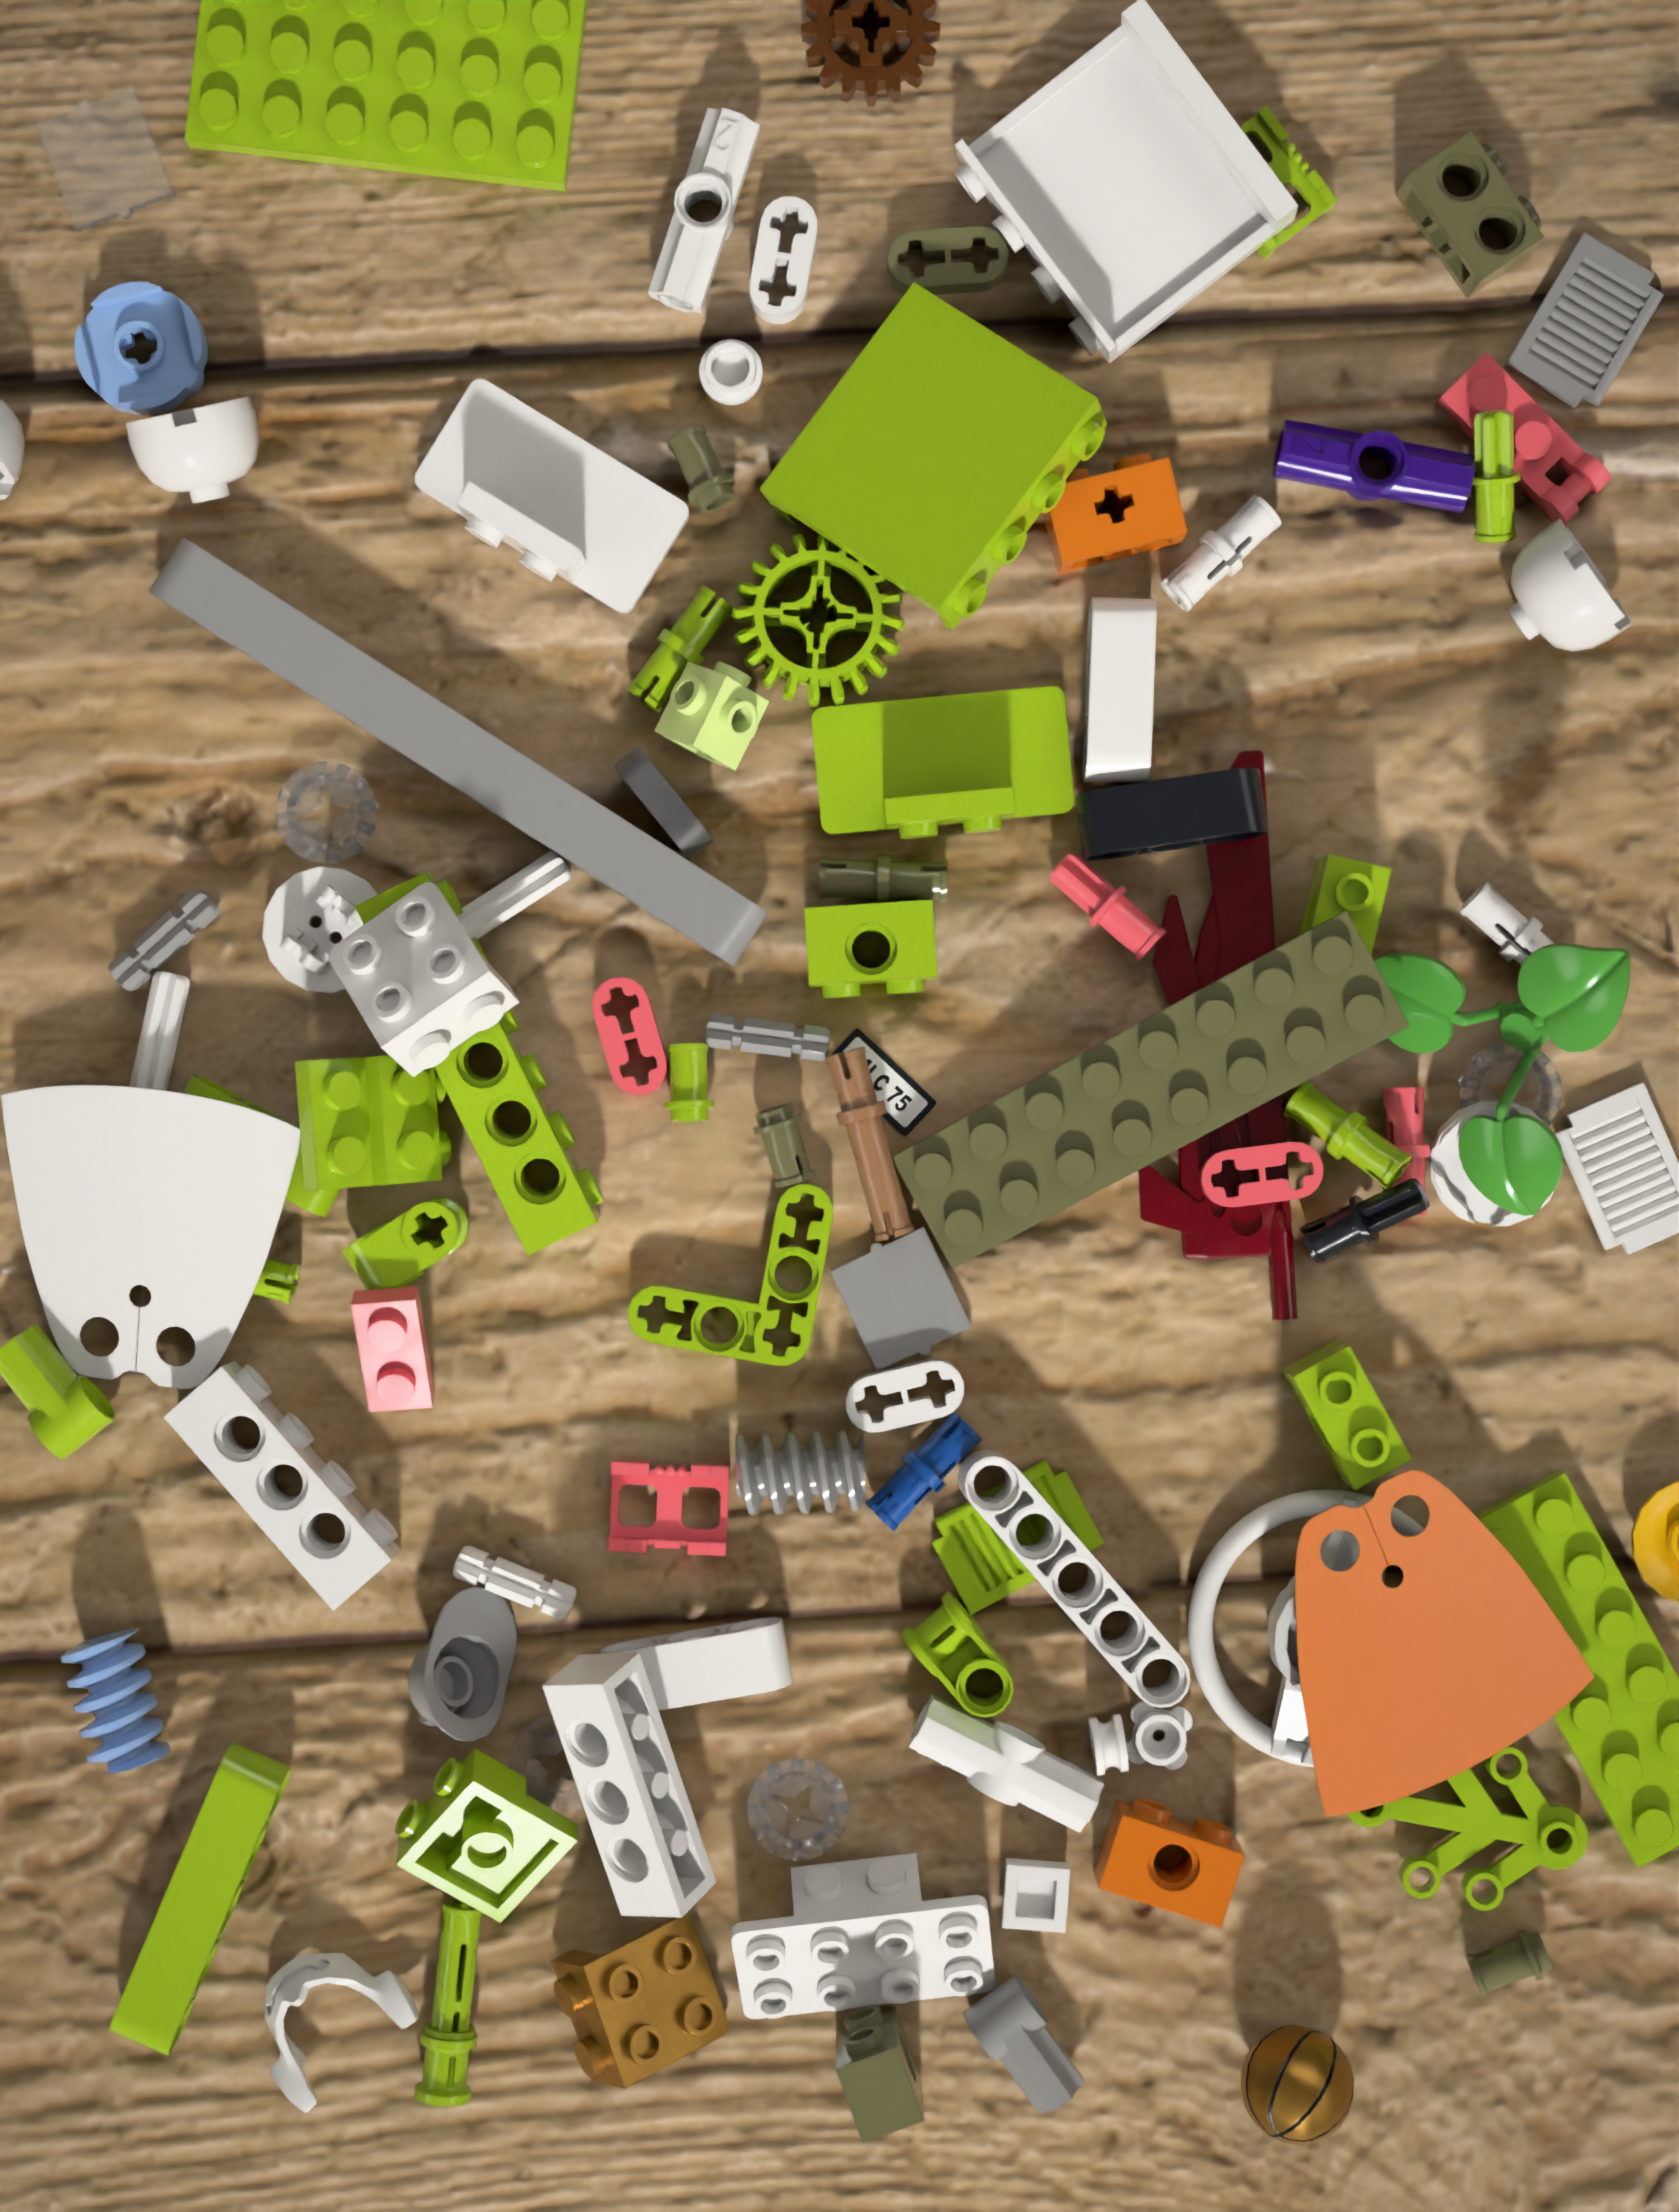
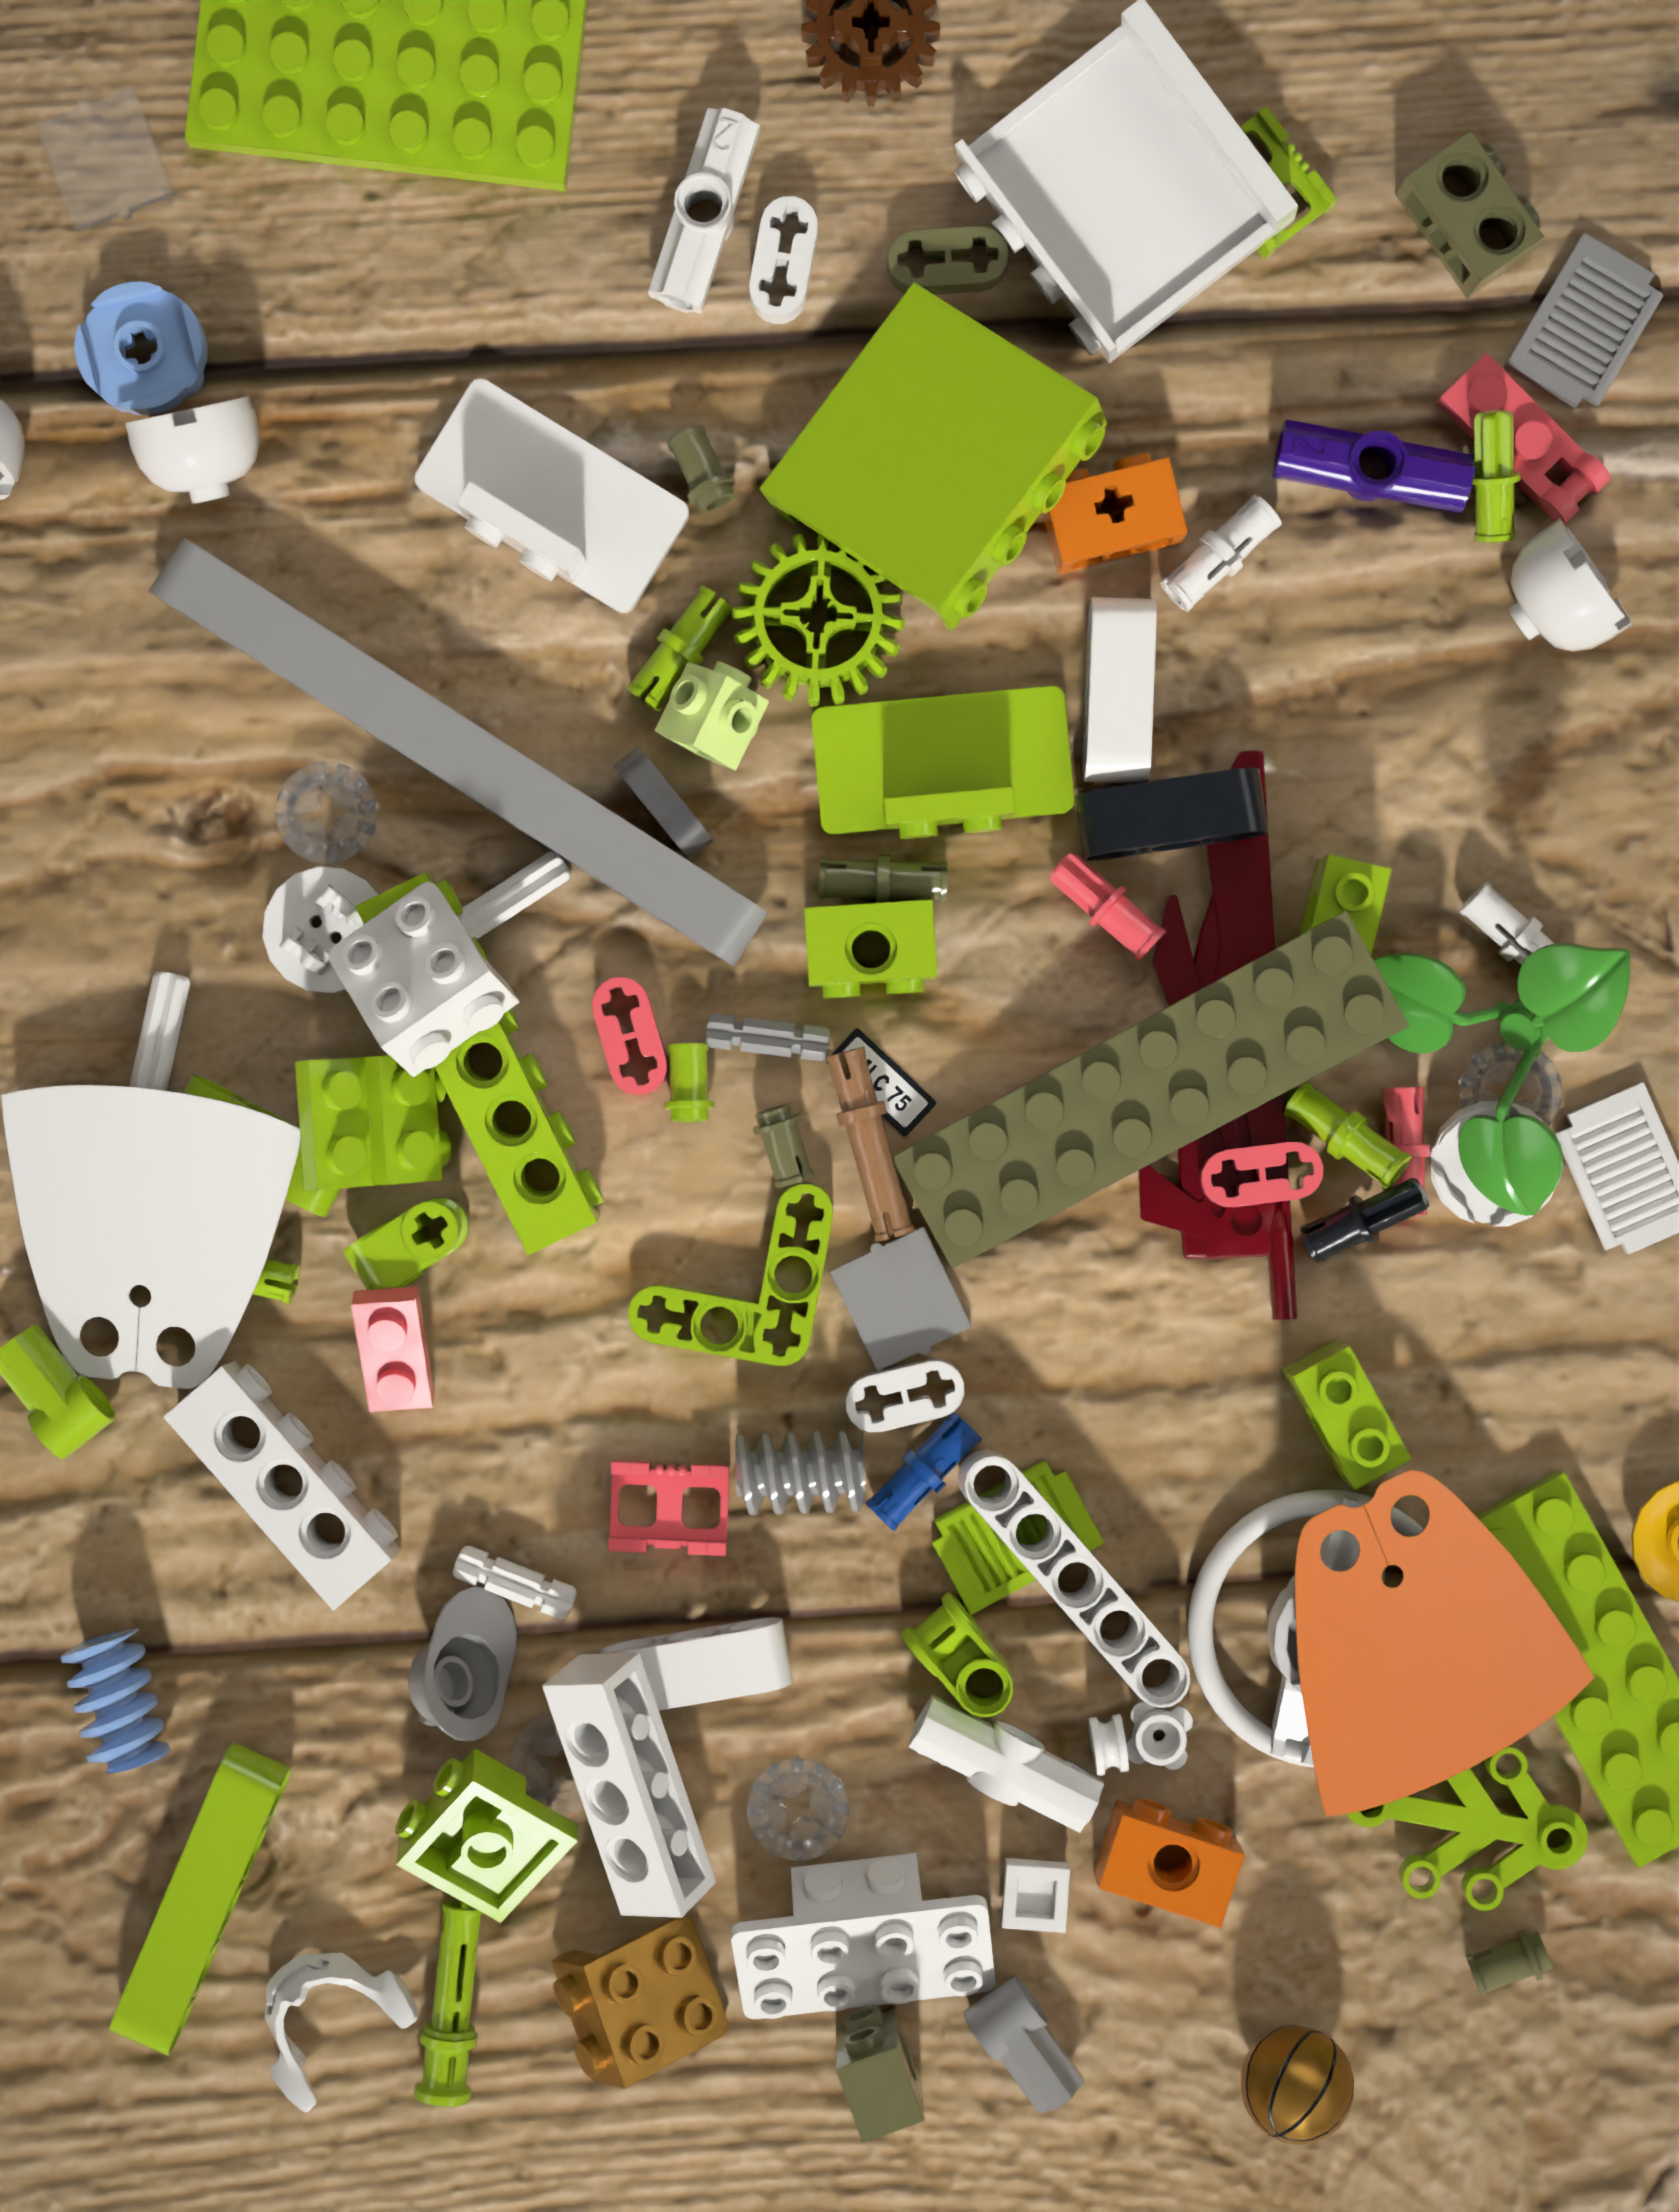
light grey axle [108,888,220,991] -> none
white plate [699,339,763,405] -> none

